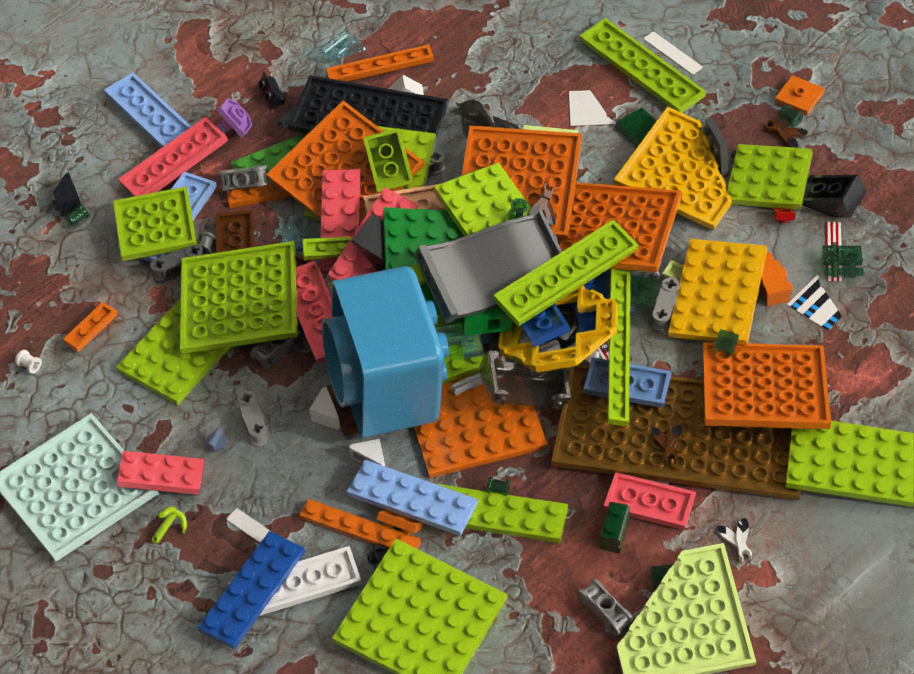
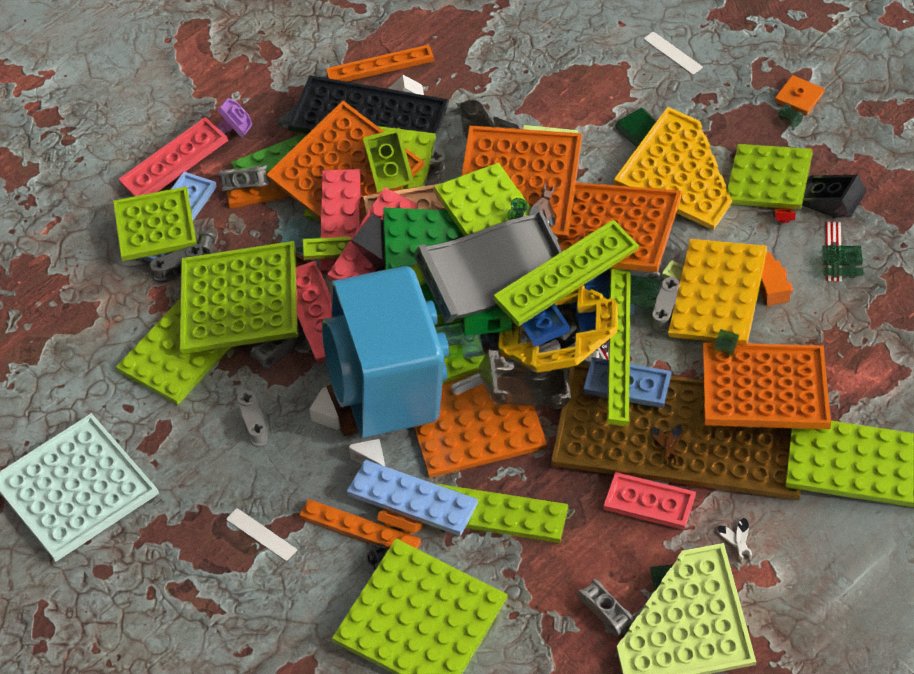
white bush [15,350,42,374] -> none
black slope [52,173,83,217] -> none
orange plate [63,302,118,353] -> none
clear green bush [65,203,90,228] -> none
light blue plate [104,72,192,148] -> none
coral plate [117,451,204,495] -> none
lime piece [152,506,187,544] -> none
blue plate [198,531,305,650] -> none
sand blue plate [206,428,226,451] -> none
reddish brown plate [216,210,255,253] -> none
white plate [228,546,362,616] -> none
black hinge [259,72,285,109] -> none
clear light blue wing [319,28,366,62] -> none
clear green bush [486,476,511,496] -> none
white sticker [569,90,616,126] -> none
lime plate [580,18,706,113] -> none
dark green brick [599,502,630,553] -> none
dark grey wing [703,118,729,177] -> none
reddish brown piece [764,120,808,148] -> none
sticker [787,275,842,330] -> none

